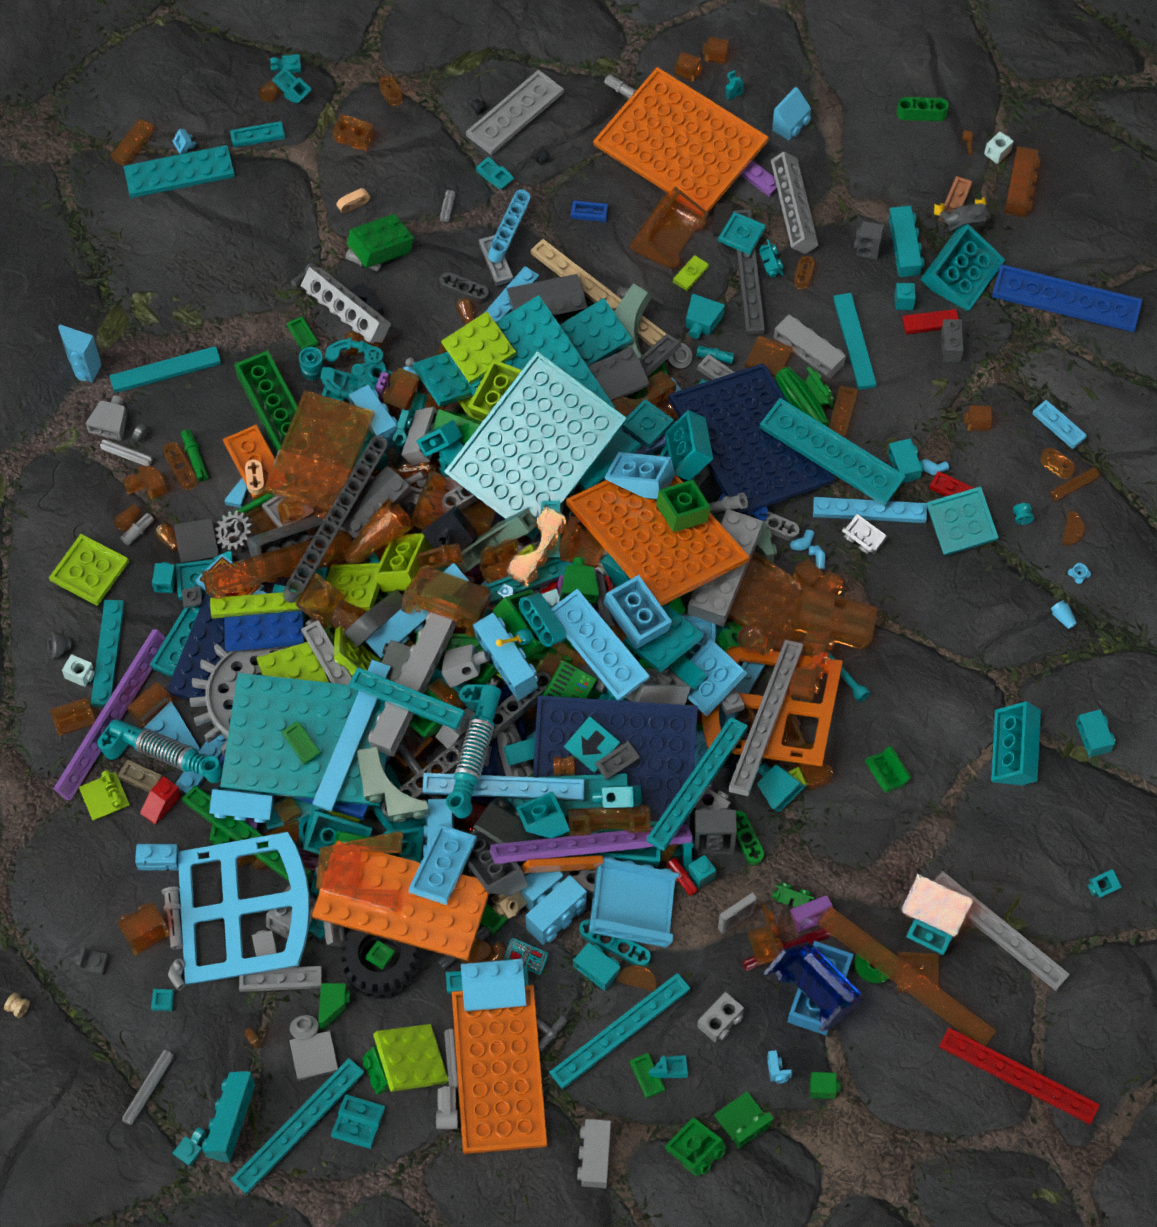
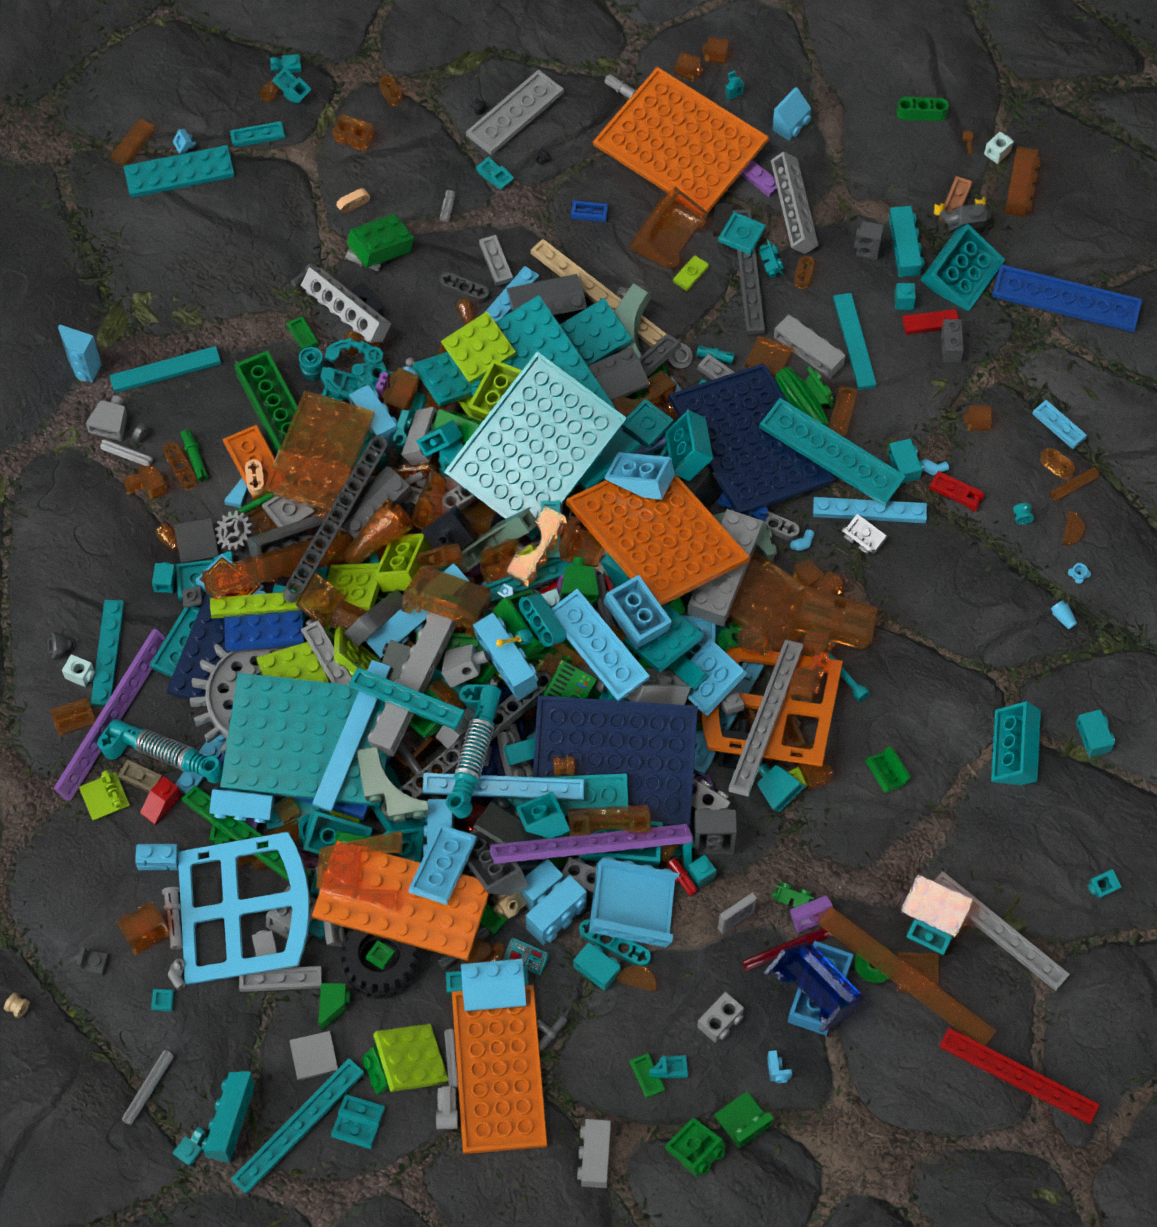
lime plate [49,534,129,606] -> none
clear orange cone [114,504,141,531] -> none
light grey axle [120,513,154,546] -> none
clear orange brick [127,682,172,728] -> none
medium azure wing [144,701,200,752] -> none
clear orange tile [244,1027,261,1048] -> none
clear orange brick [276,496,305,524] -> none
green tile [281,721,321,765] -> none
light grey piece [290,1015,319,1040] -> none
medium azure beam [488,190,530,263] -> none
orange tile [521,855,603,874] -> none
teal plate [549,973,690,1090] -> none
teal tile [564,716,620,773] -> none
teal torso [592,785,642,808] -> none
dark grey plate [595,741,640,781] -> none
teal plate [647,717,748,851] -> none
green brick [656,480,711,532] -> none
teal torso [686,294,725,339] -> none
light grey pin [709,493,748,514] -> none
green beam [736,811,764,866] -> none
clear orange bracket [747,904,783,965] -> none
medium azure arm [809,545,825,570] -> none
green brick [810,1072,840,1099] -> none
teal plate [926,486,998,556] -> none

